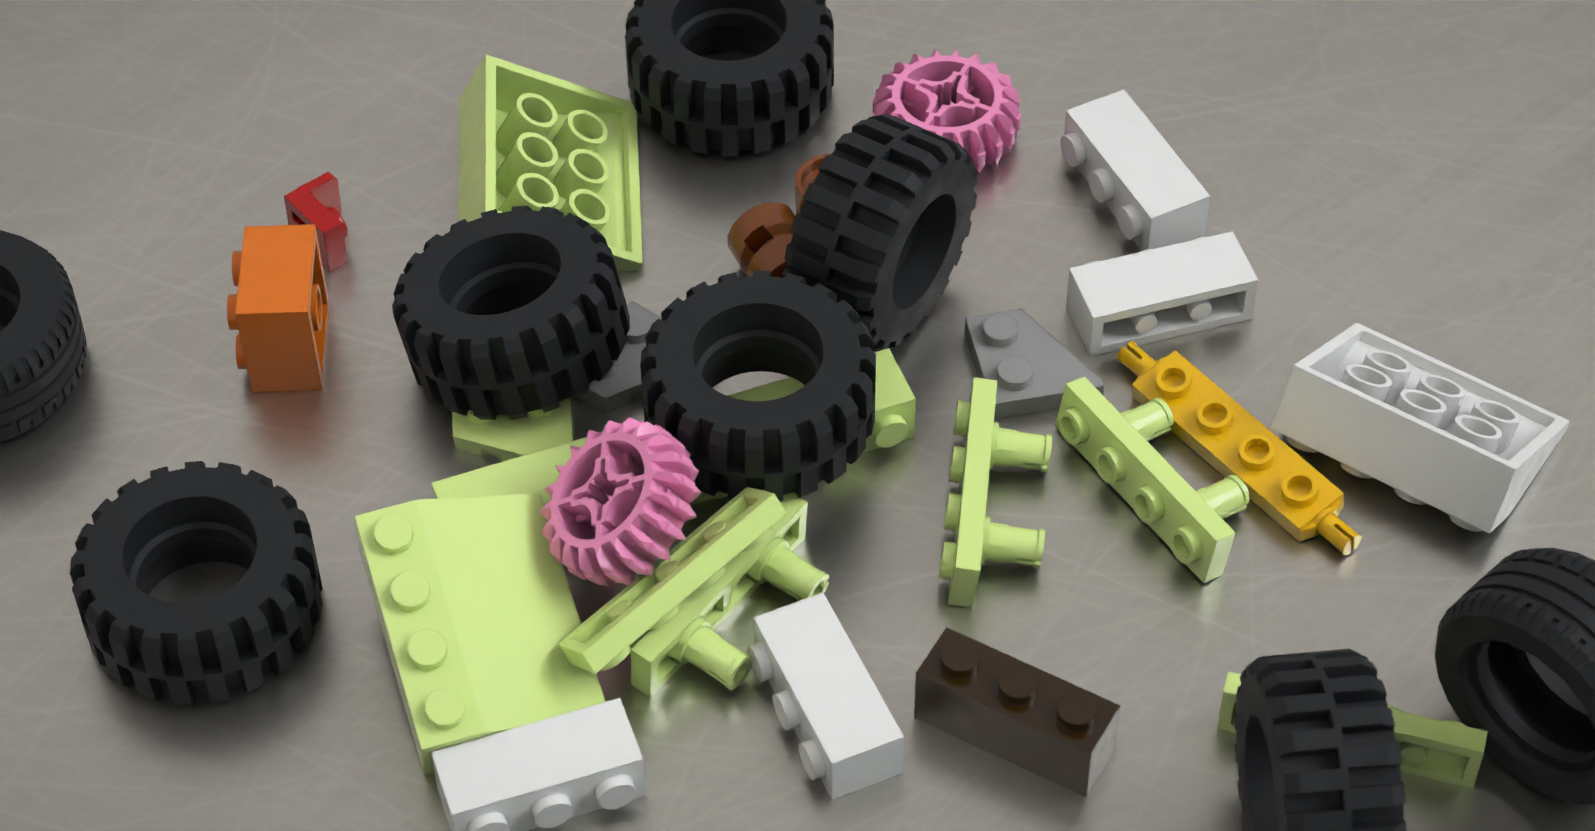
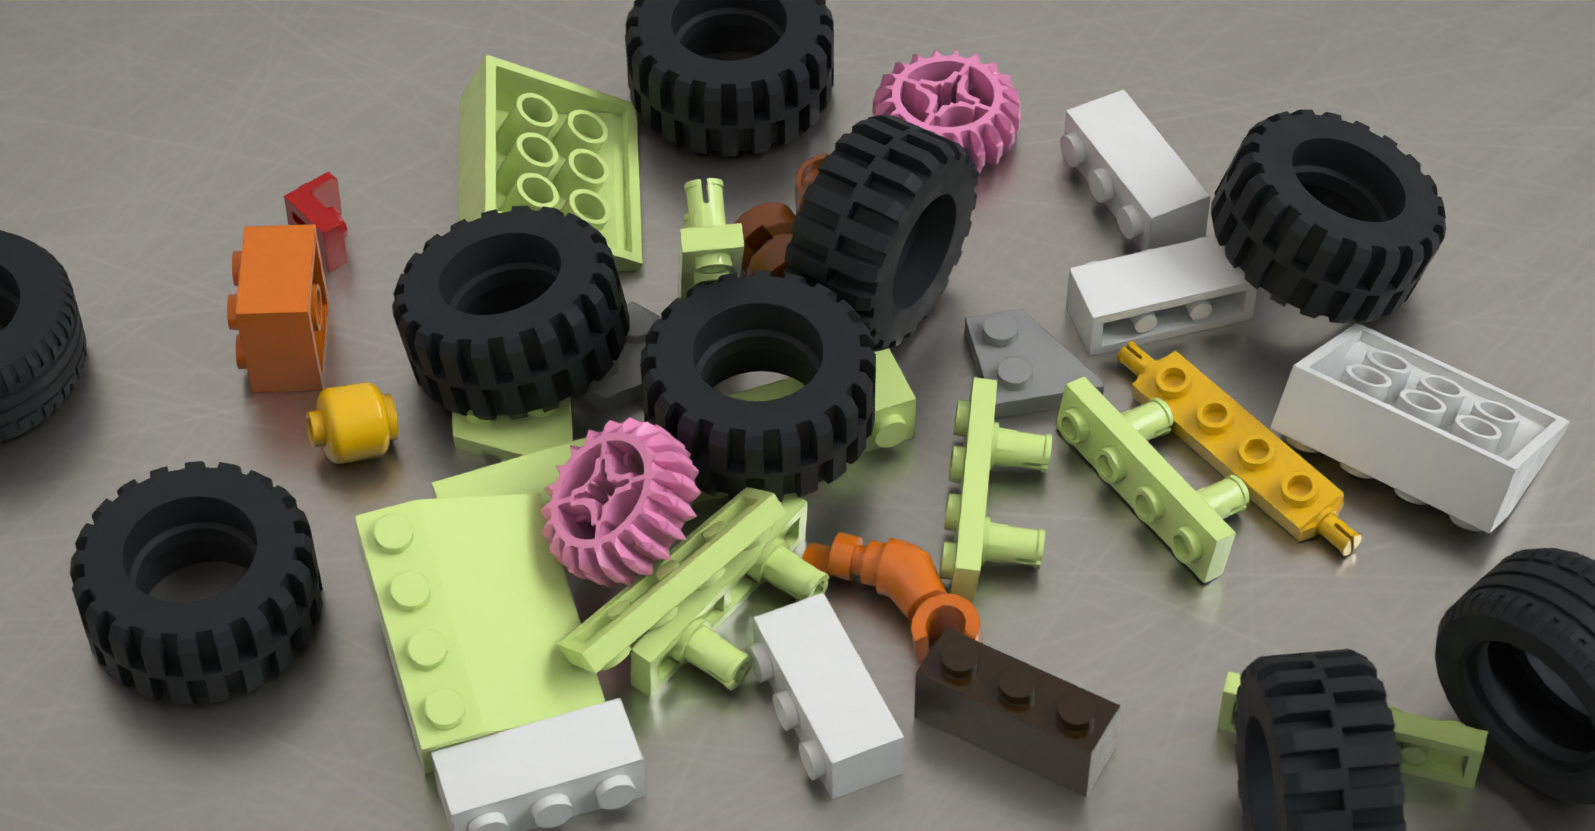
none -> yellow head [306,382,399,464]
none -> yellowish green plate [678,178,744,301]
none -> orange piece [802,532,983,663]
none -> black tyre [1211,109,1446,324]

